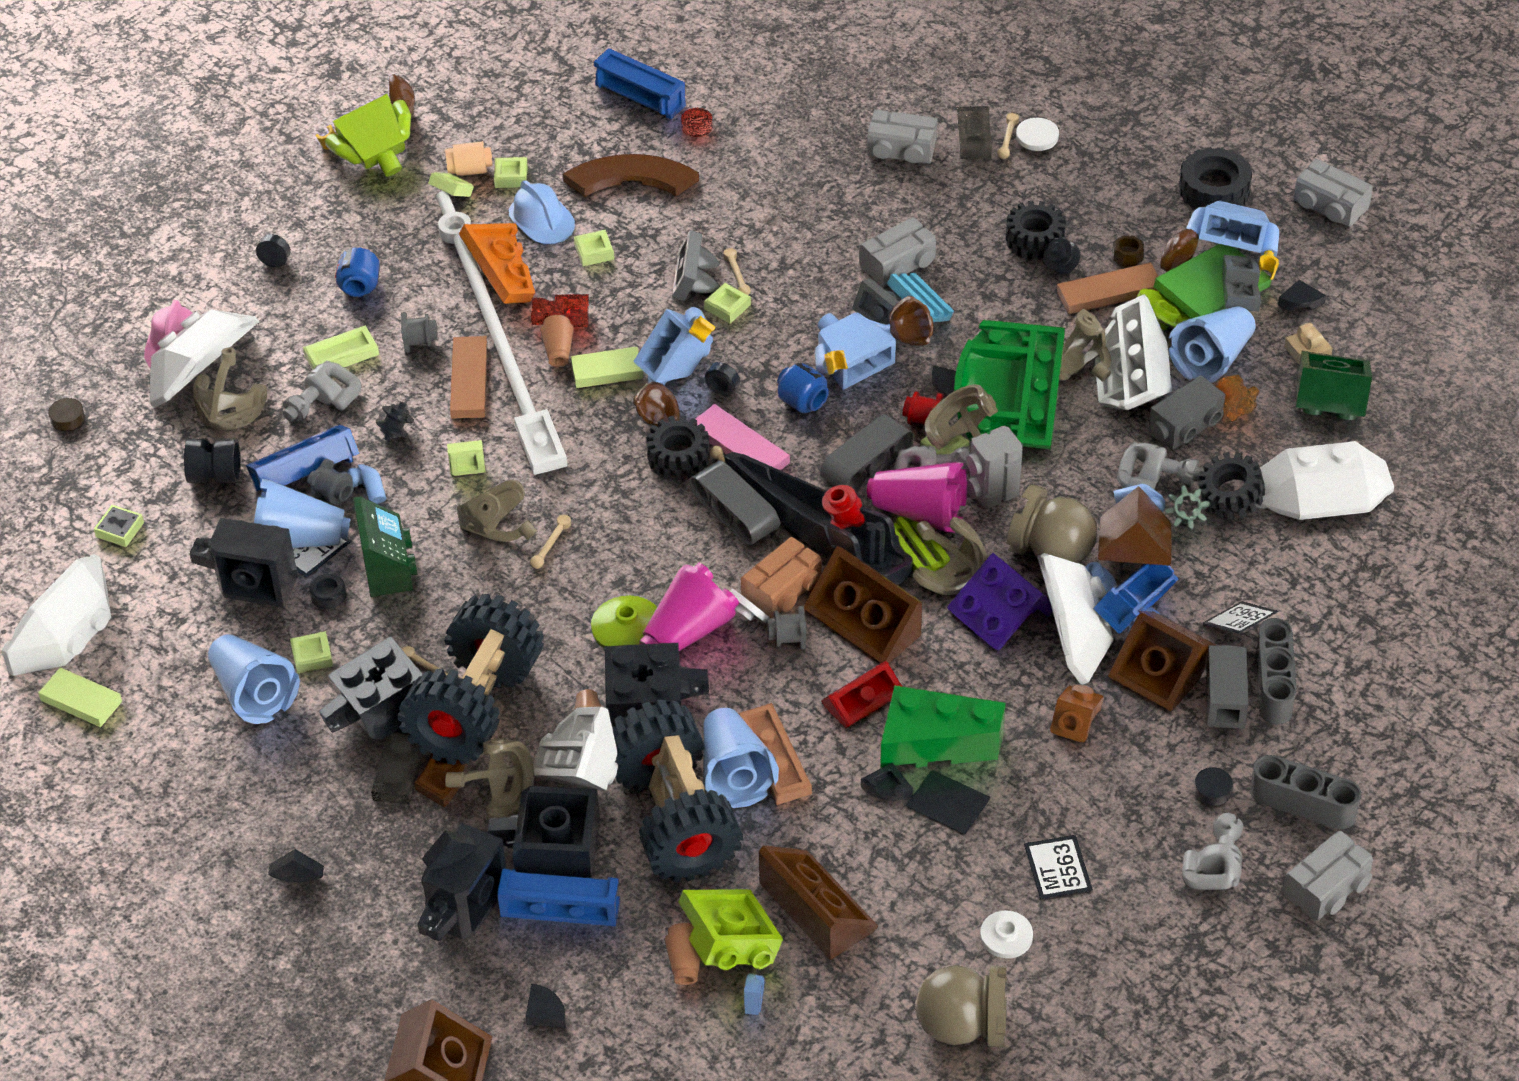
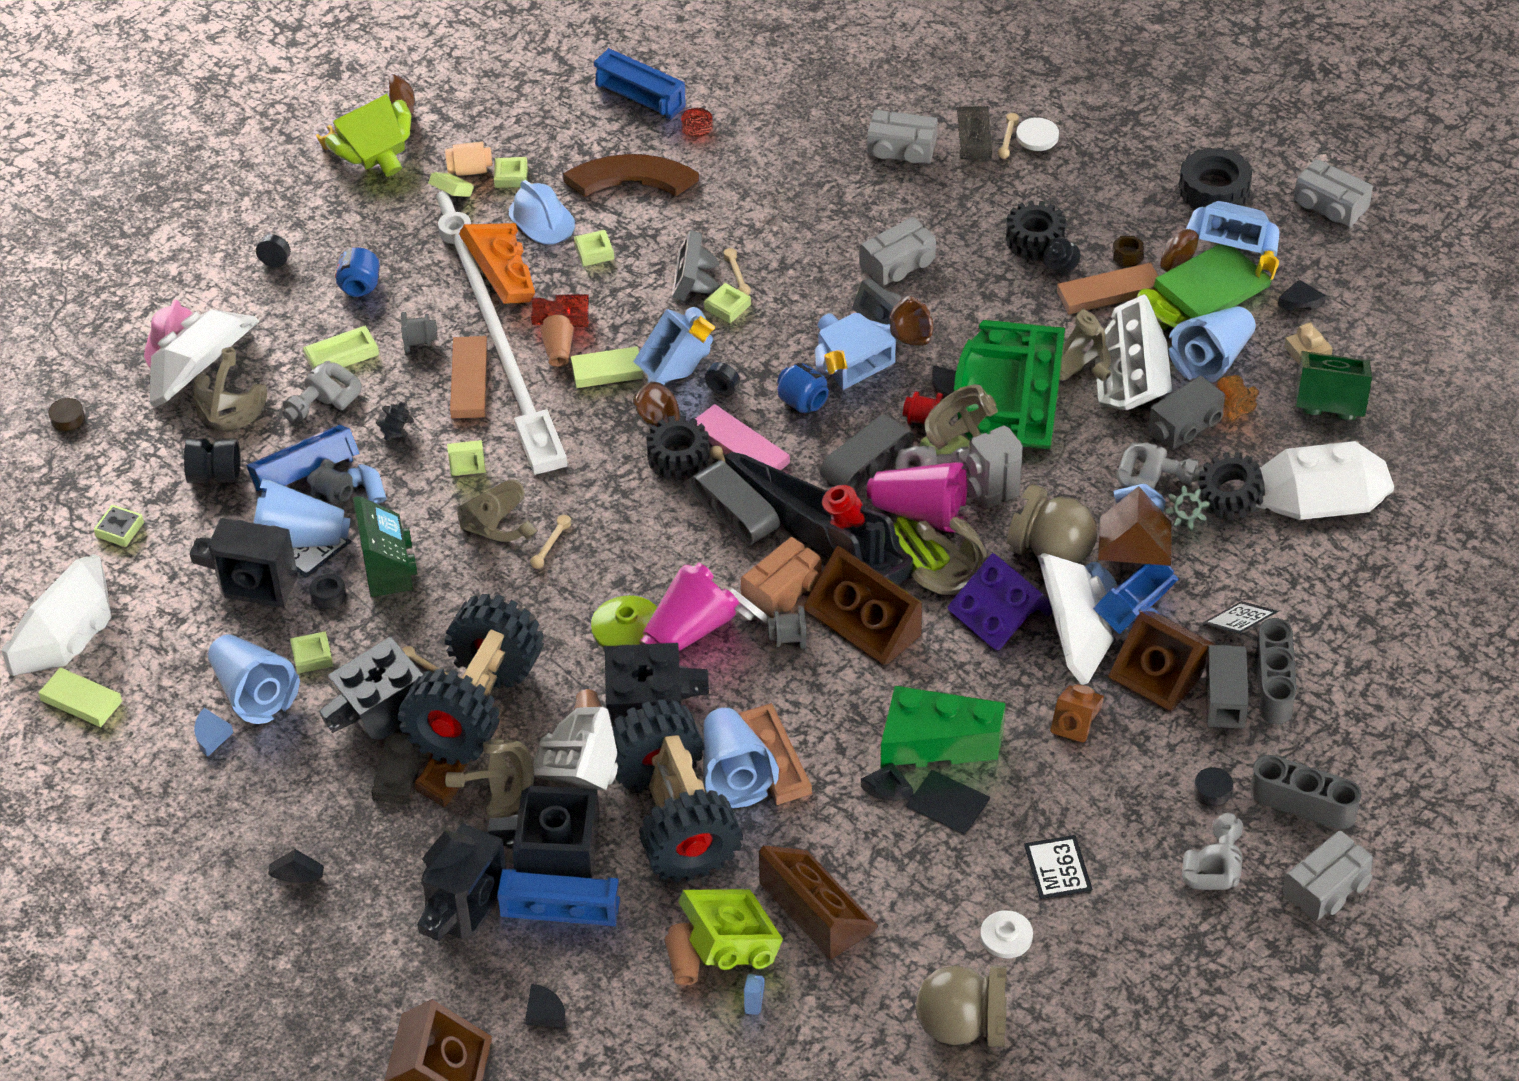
red slope [821,660,903,728] -> none
medium azure tile [887,273,954,322] -> none
dark grey slope [1223,255,1261,312] -> none
none -> medium blue tile [194,708,233,757]

